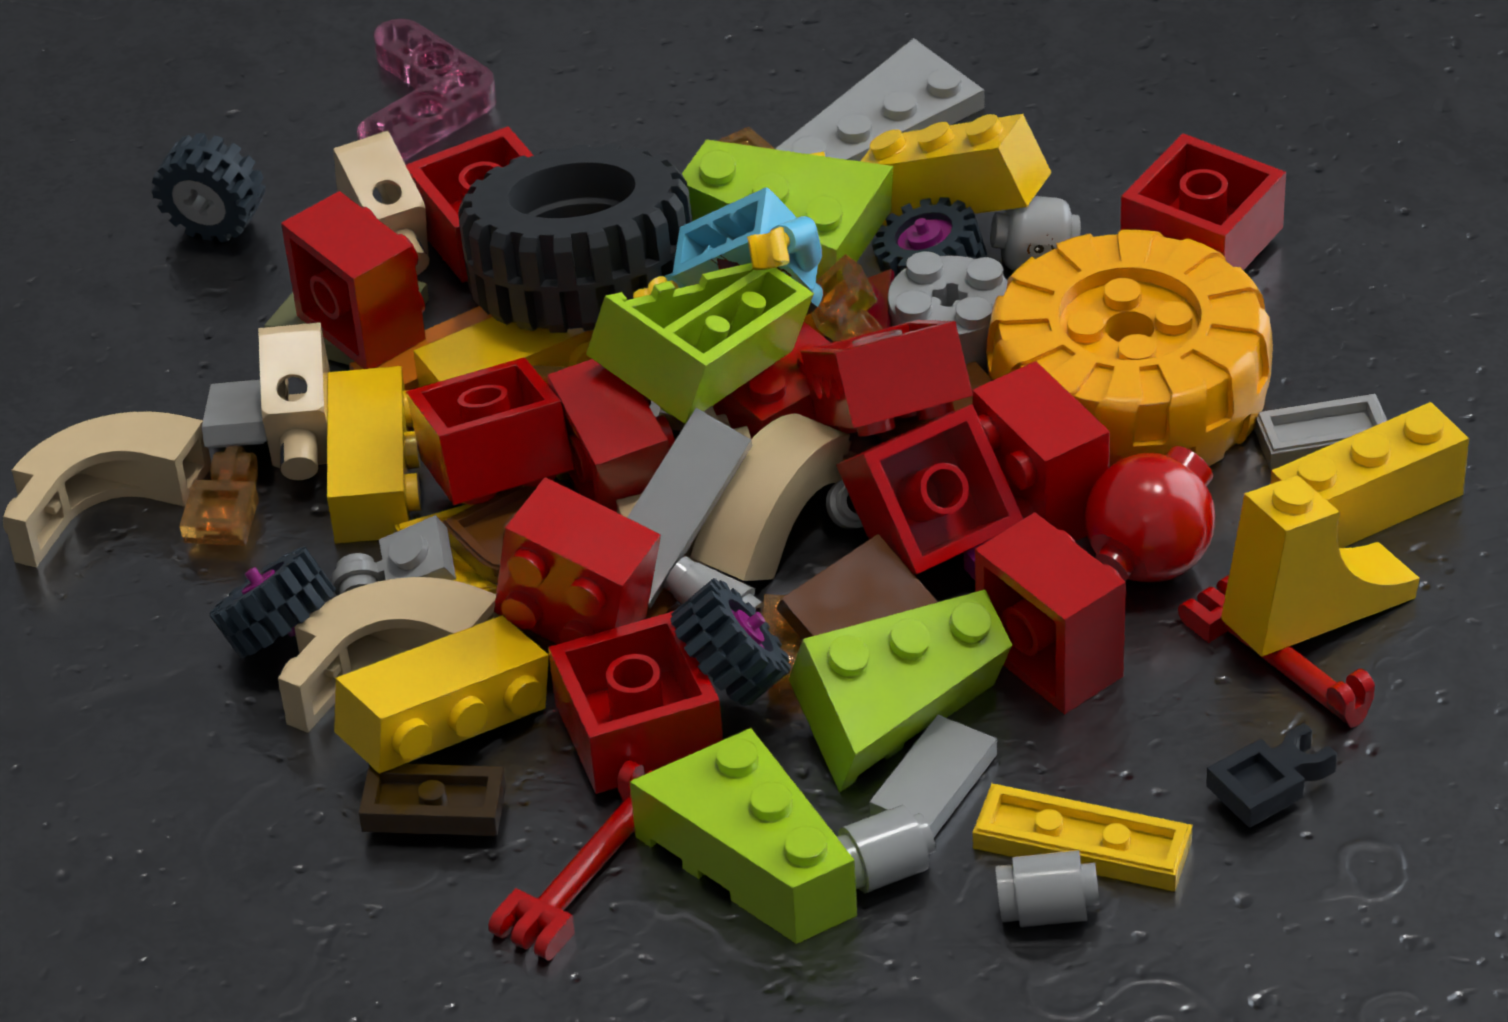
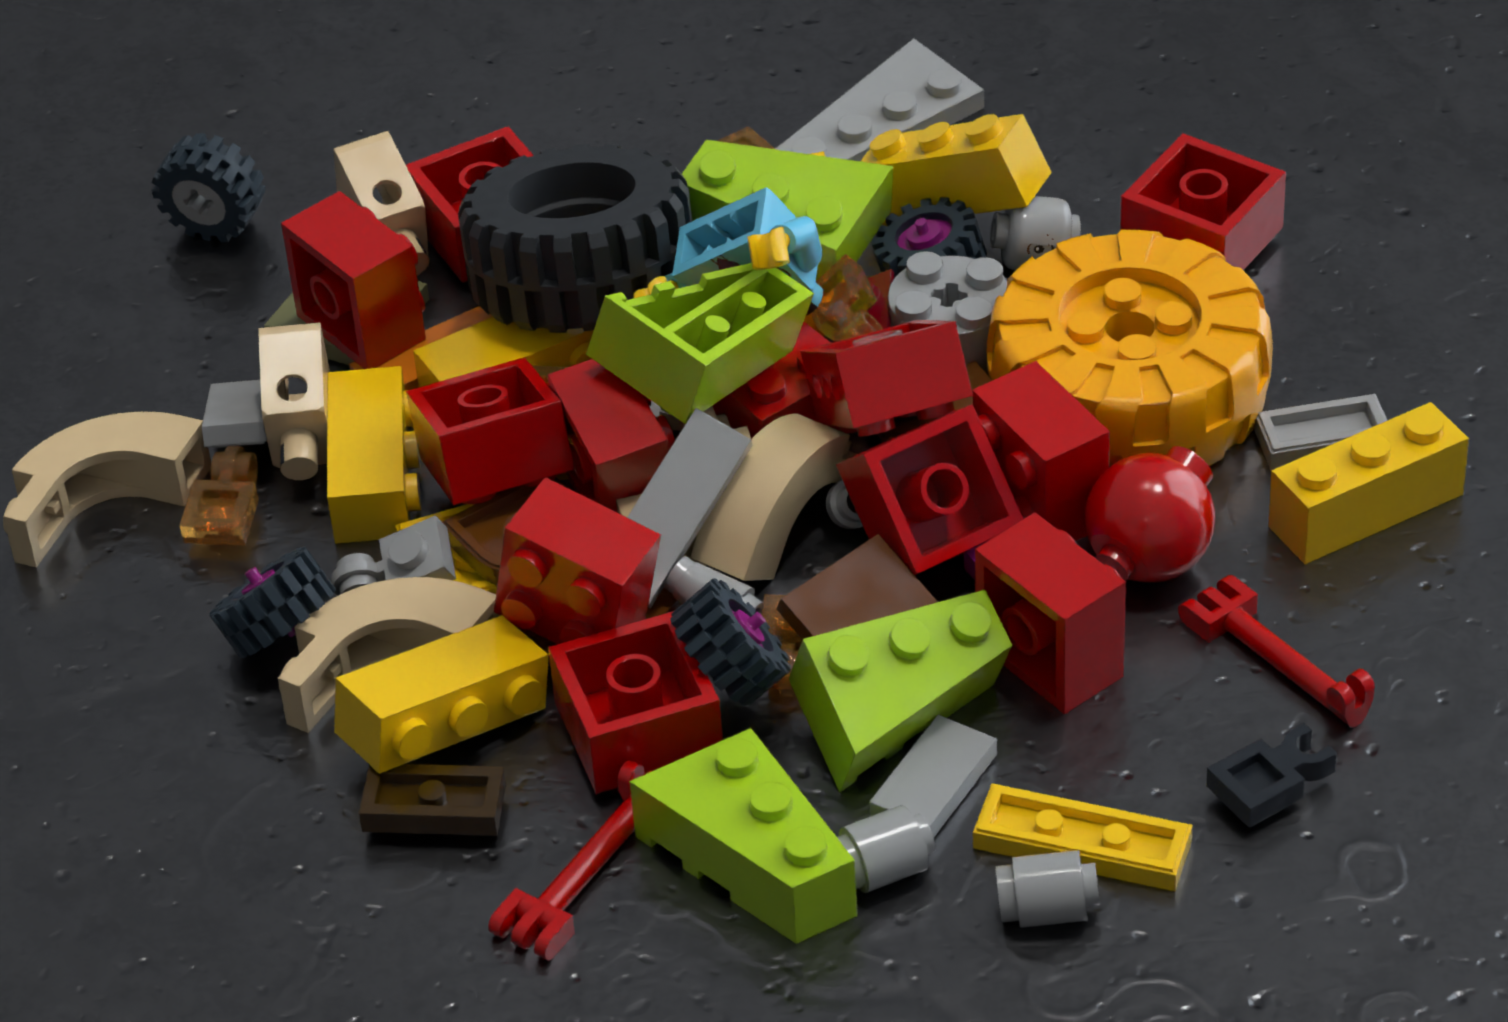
clear pink beam [357,19,496,161] -> none
yellow arch [1221,475,1420,657] -> none

